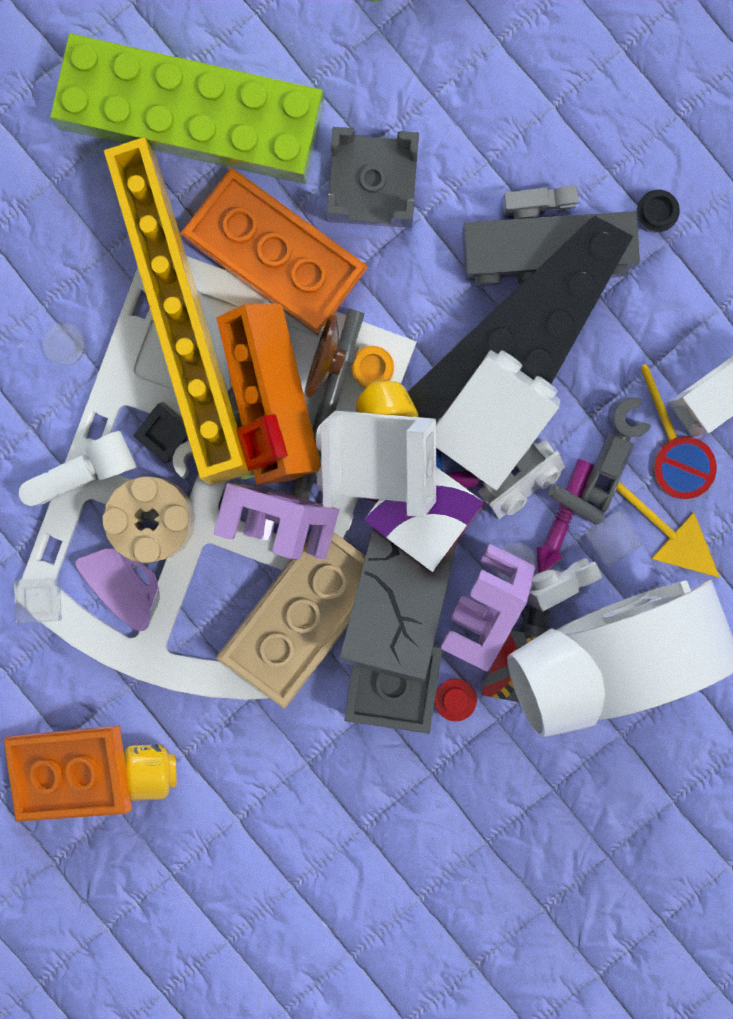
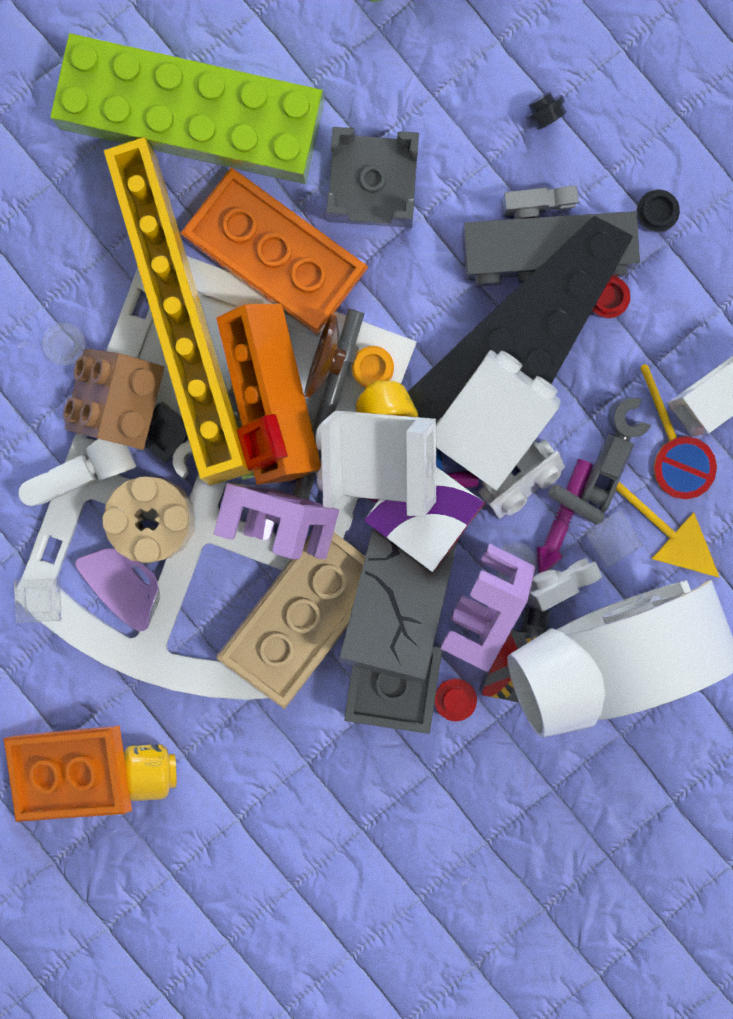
none -> medium nougat bracket [63,349,165,450]
none -> black plate [525,92,567,130]
none -> red plate [592,277,630,319]

